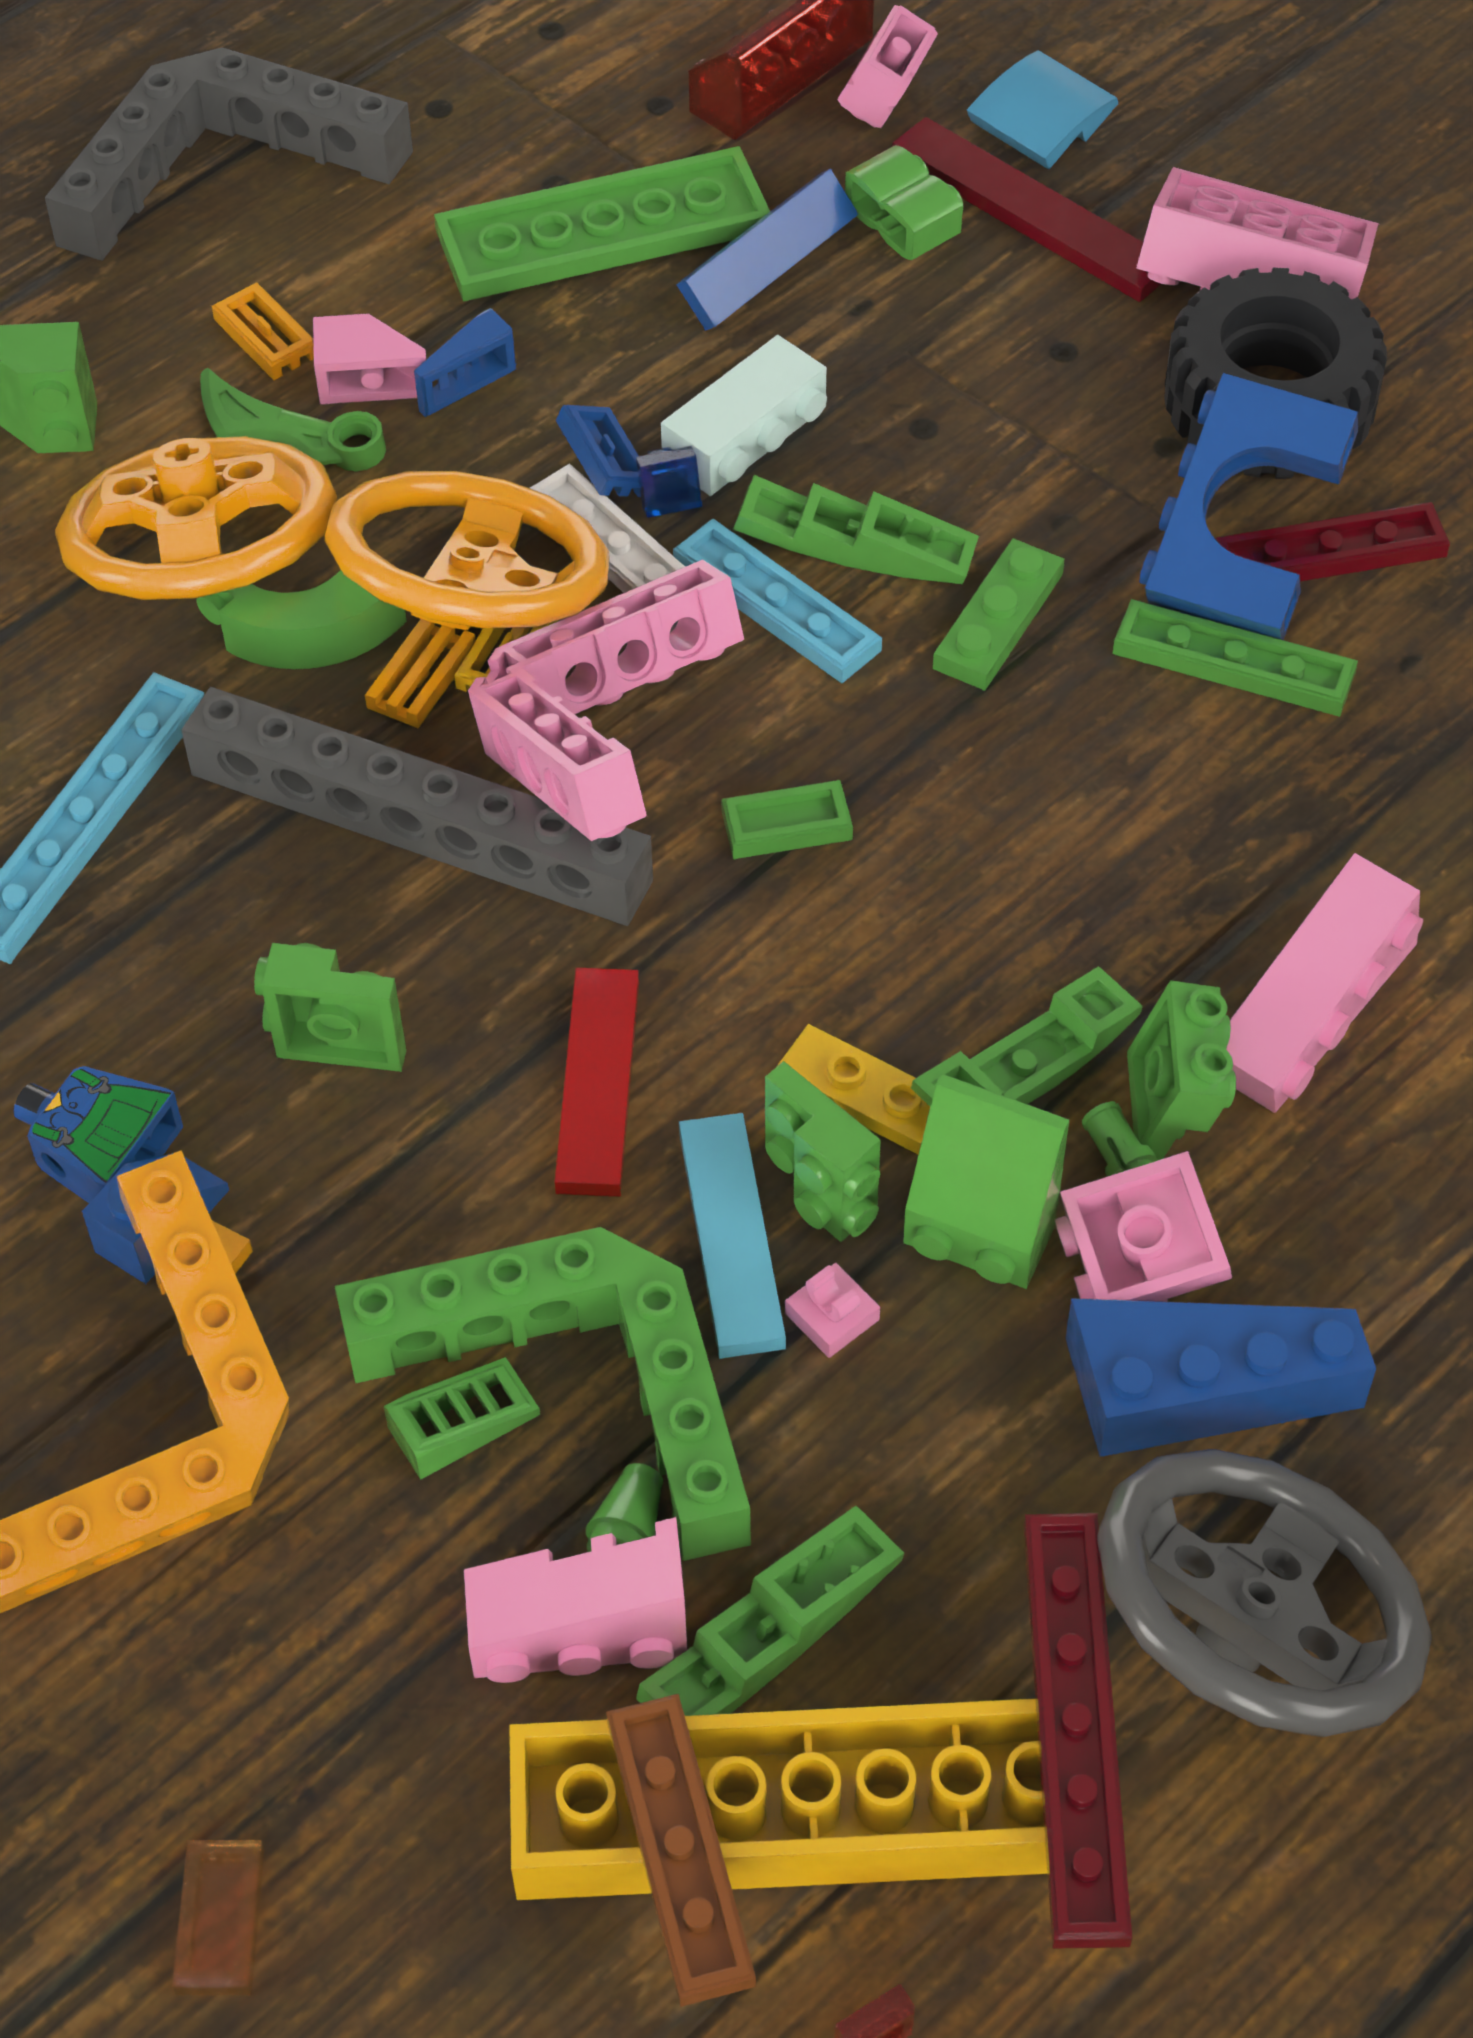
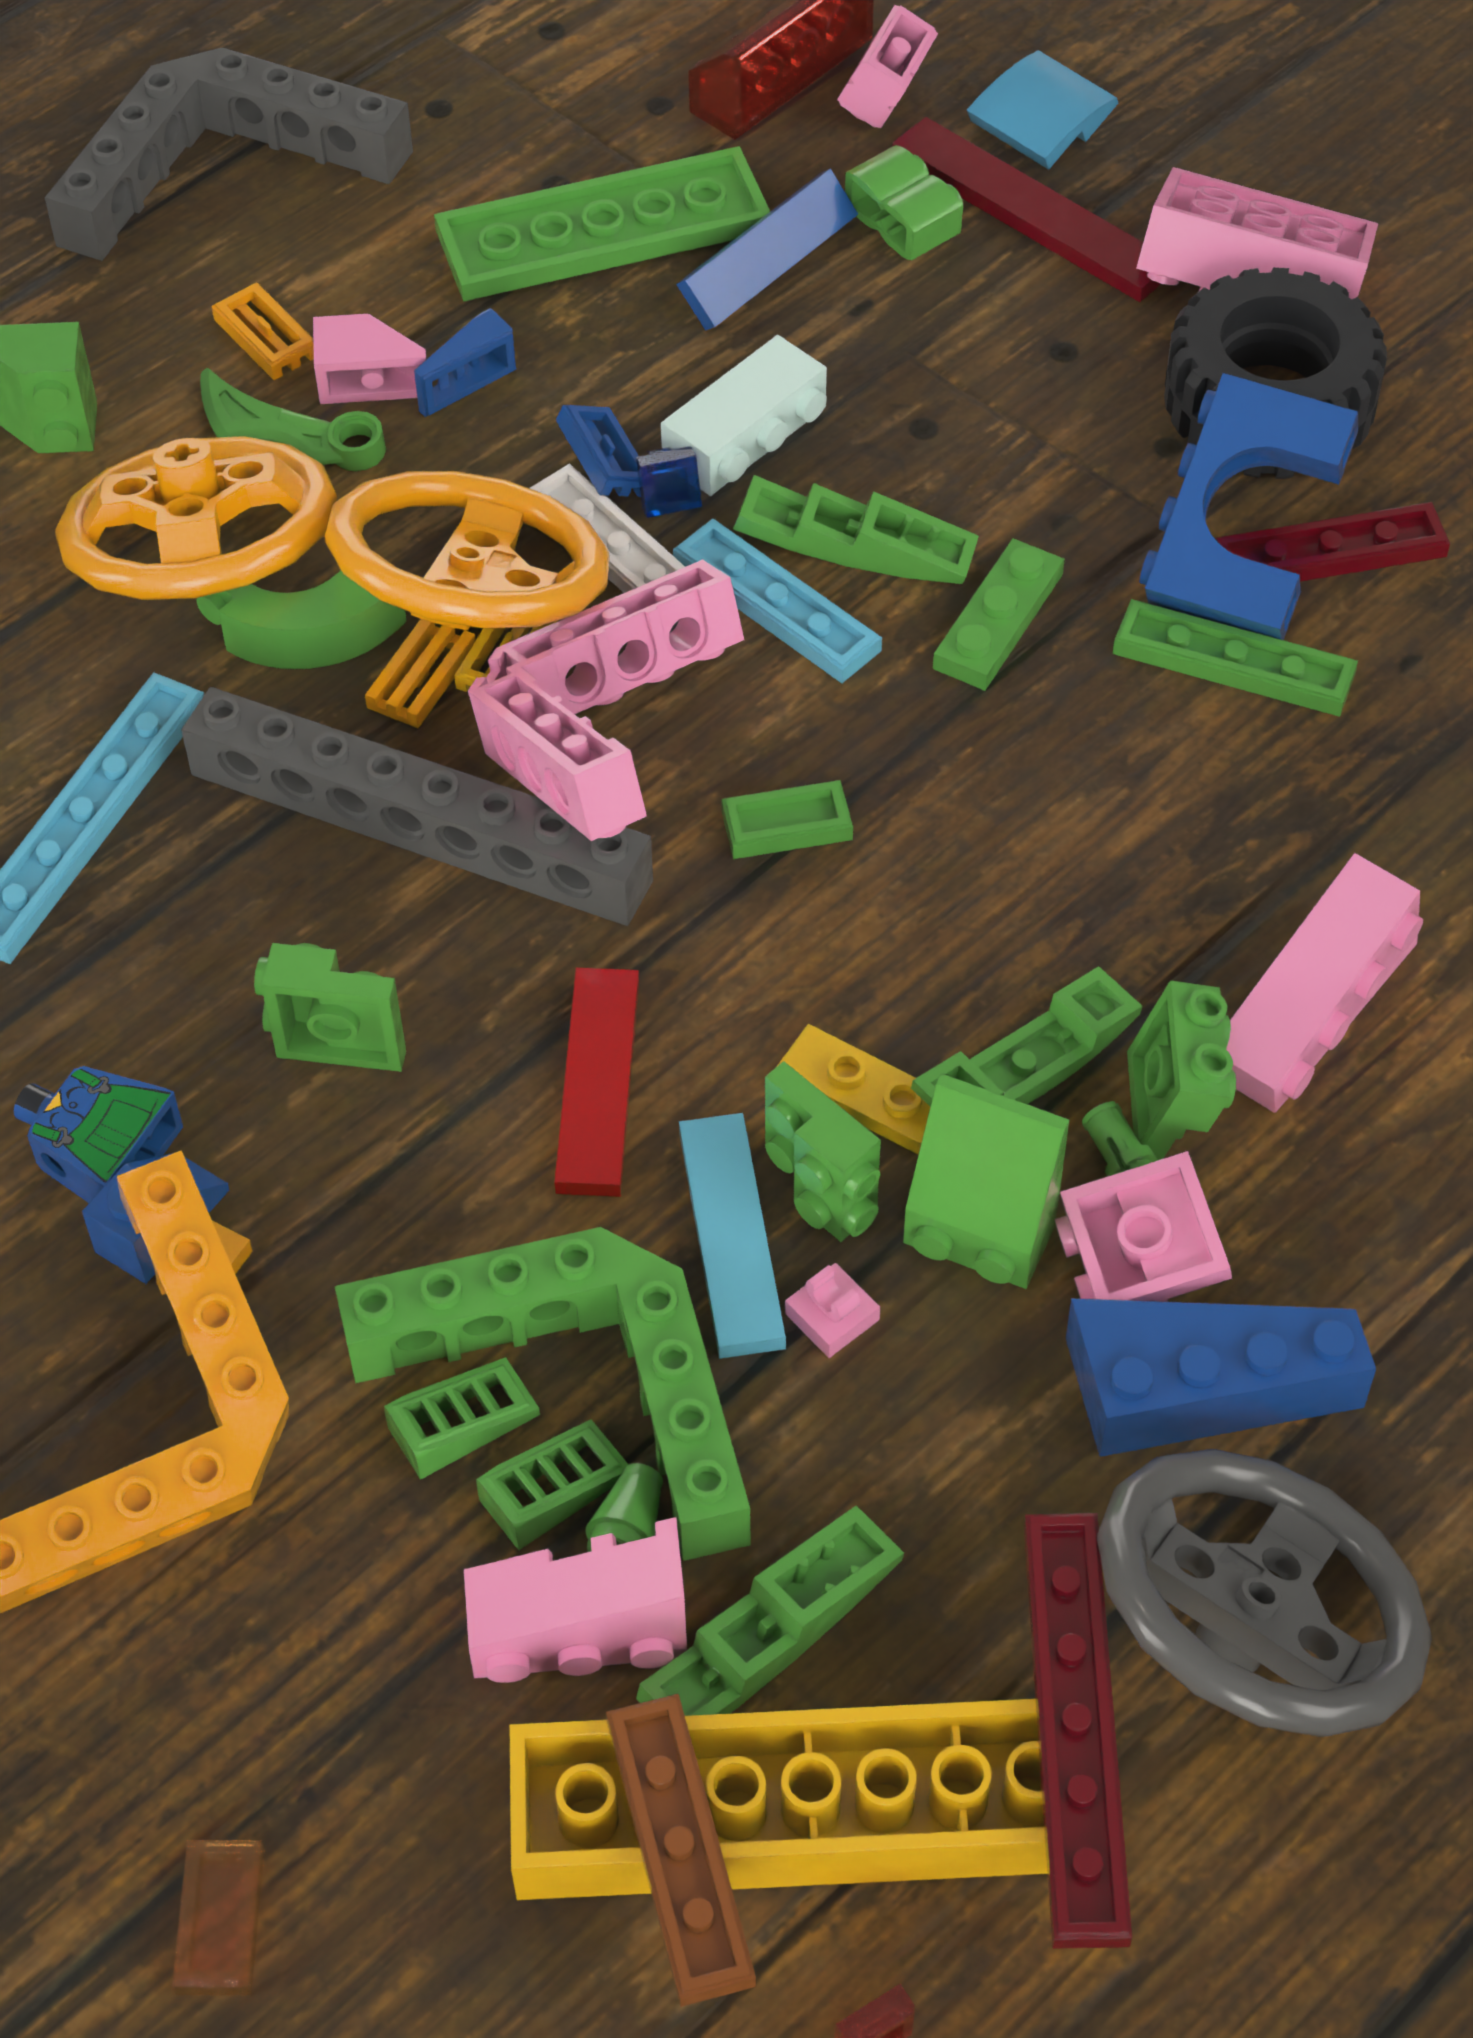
none -> bright green slope [476,1419,628,1550]

